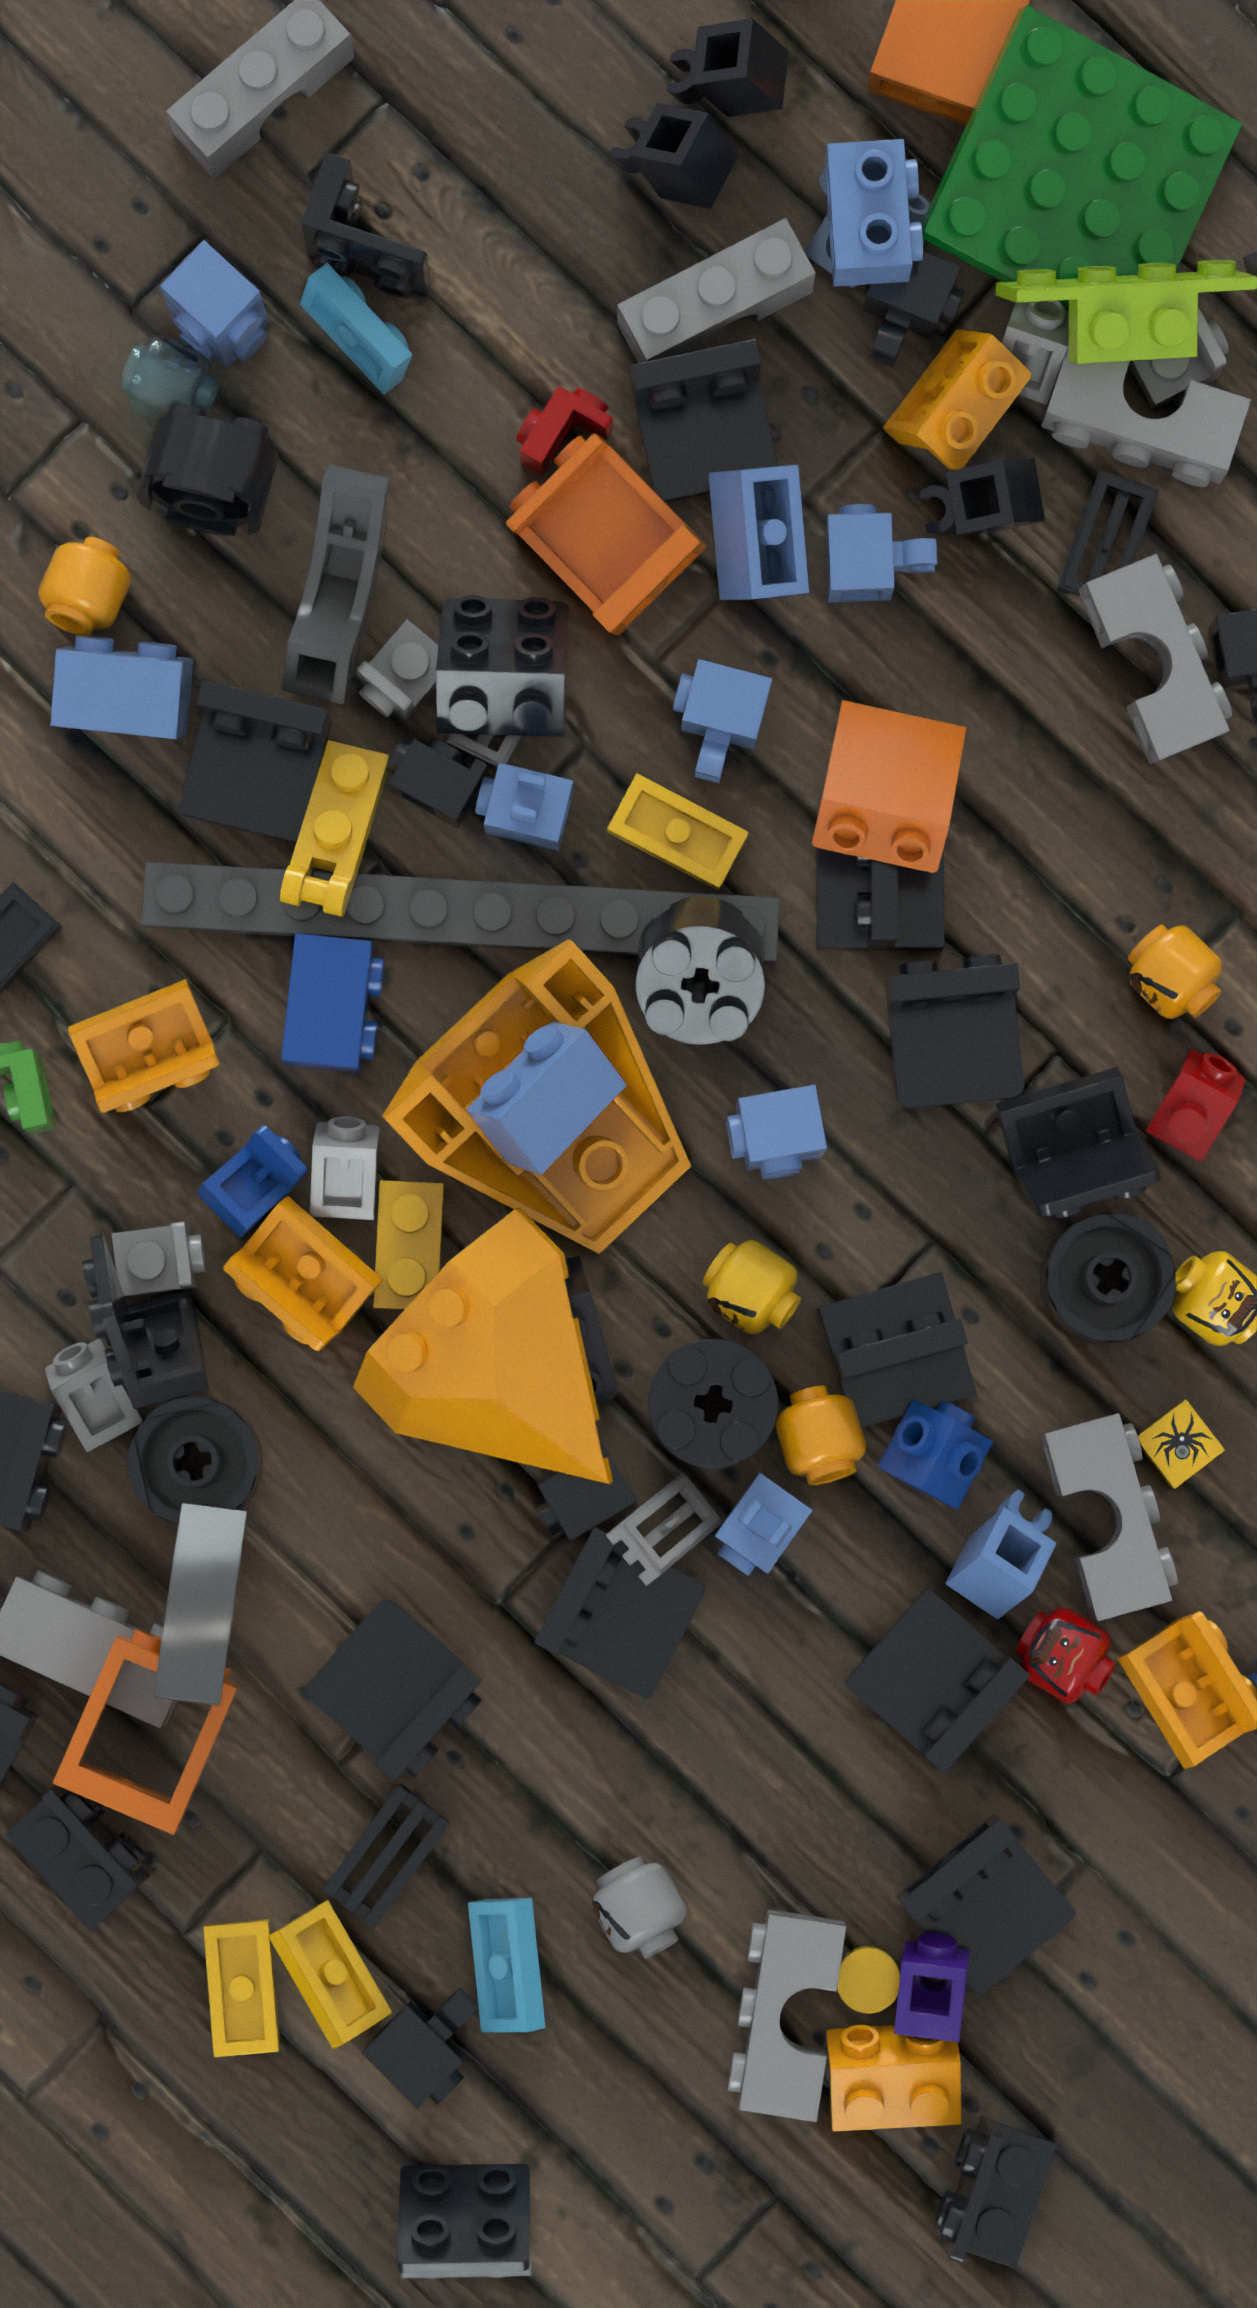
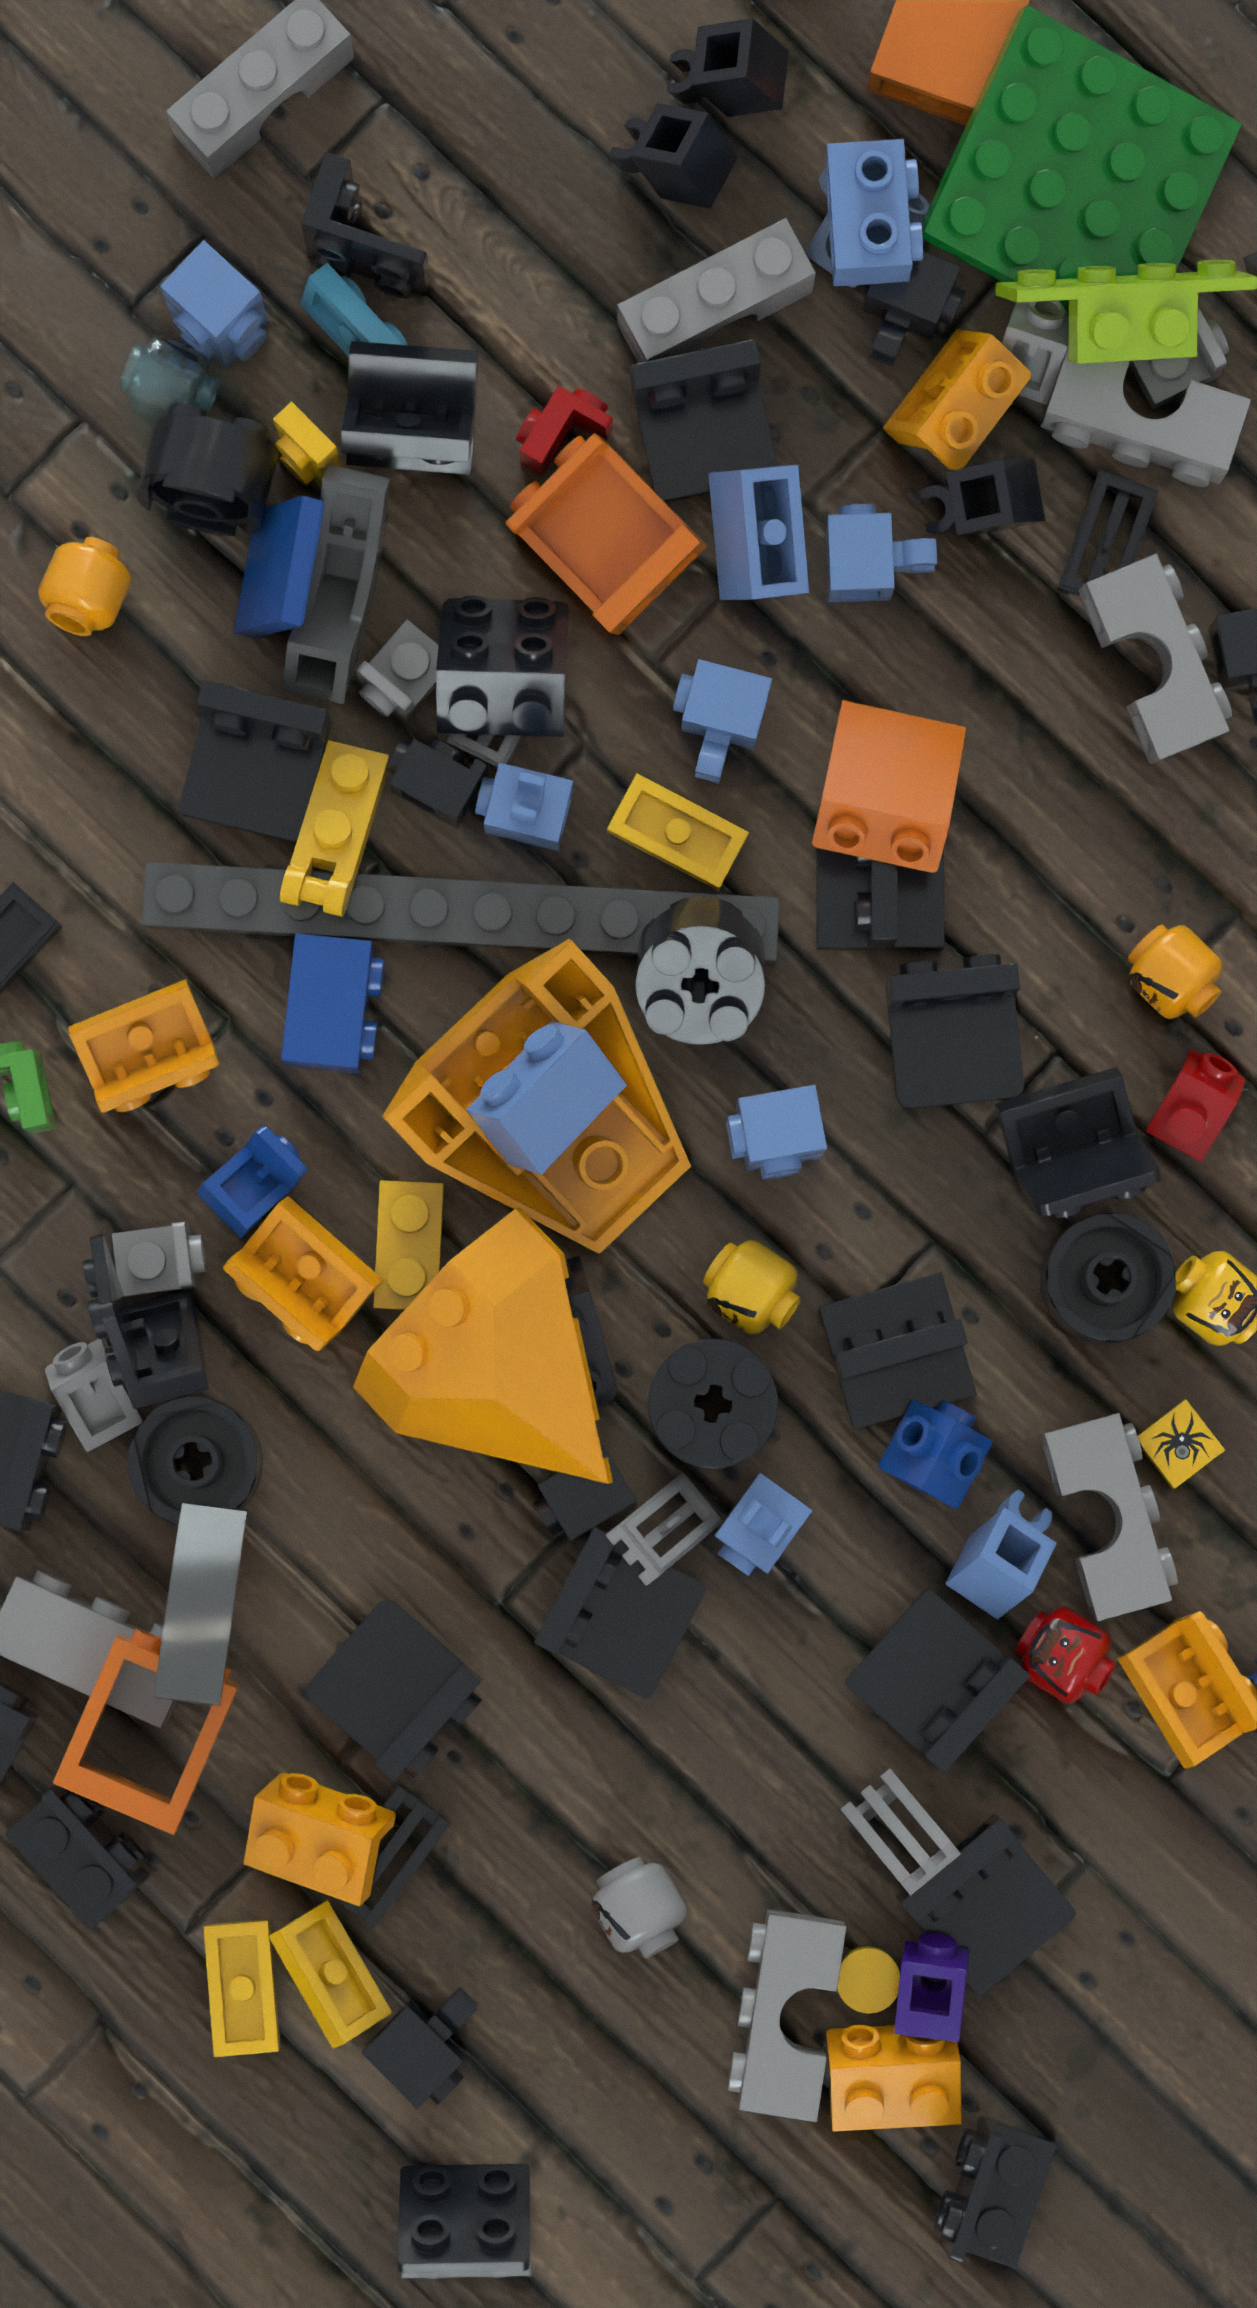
medium blue brick [50,635,194,739] -> none
light grey bracket [310,1116,380,1220] -> none
medium azure plate [468,1898,546,2032] -> none
light orange head [775,1385,866,1485] -> none
none -> blue tile [234,496,325,638]
none -> light orange bracket [243,1773,396,1907]
none -> yellow plate [273,401,342,488]
none -> black bracket [341,341,478,475]
none -> light grey tile [841,1769,961,1896]

